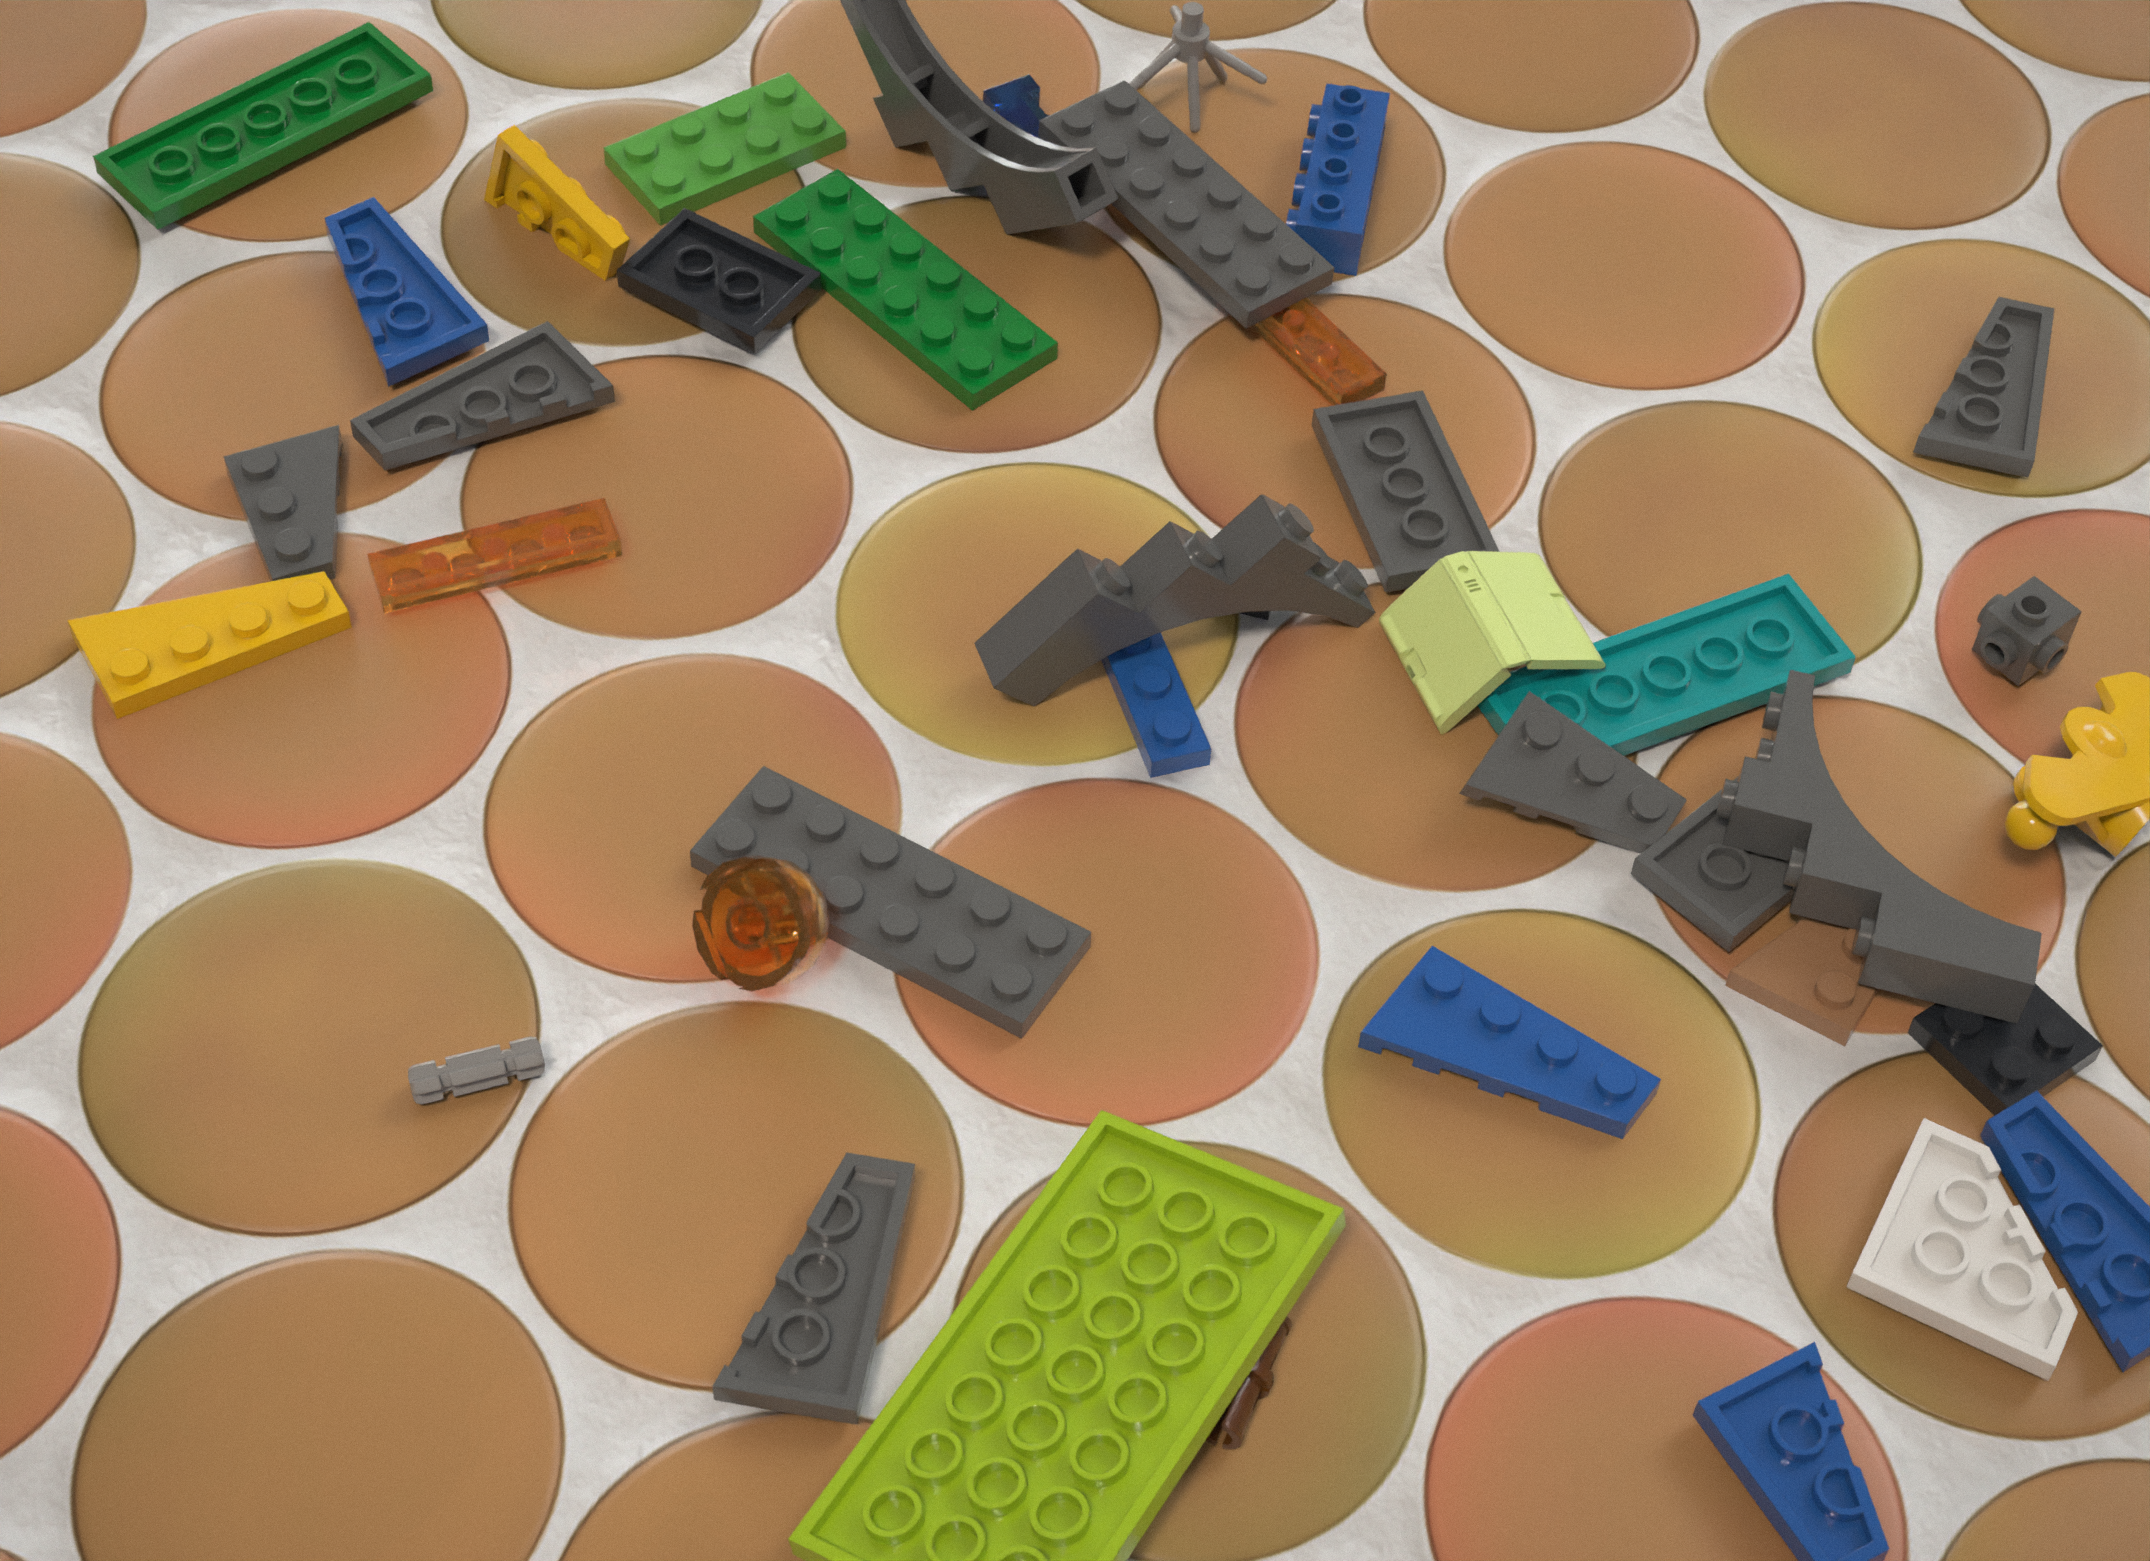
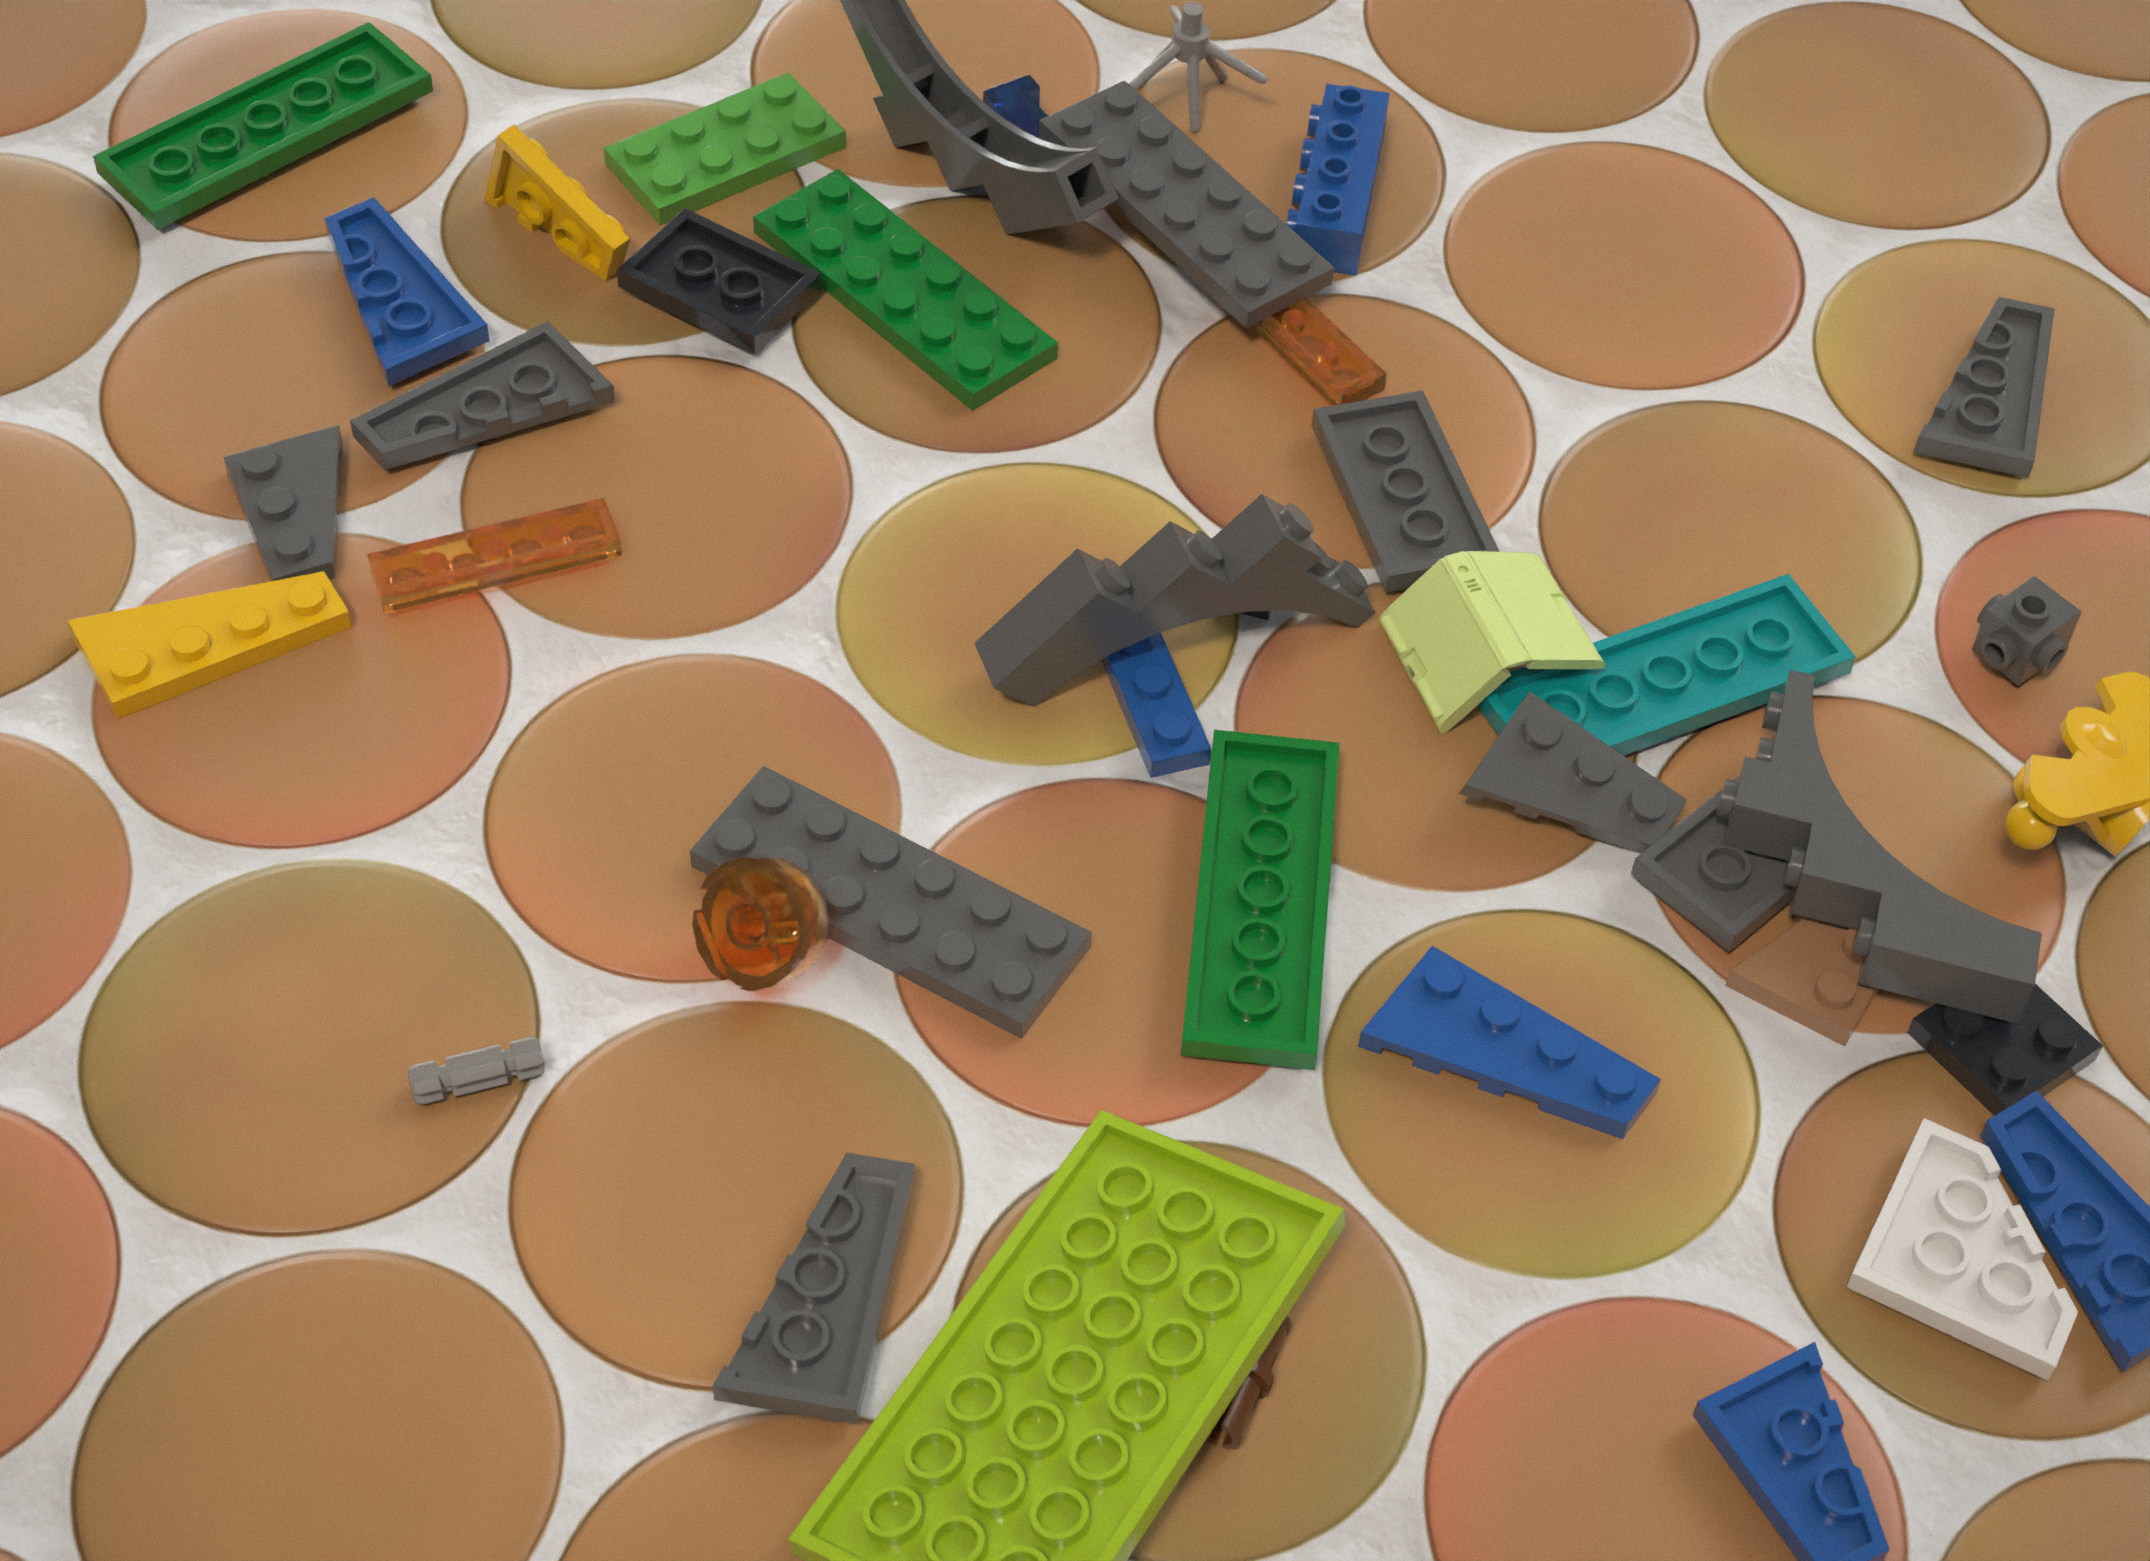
none -> green plate [1180,729,1340,1070]

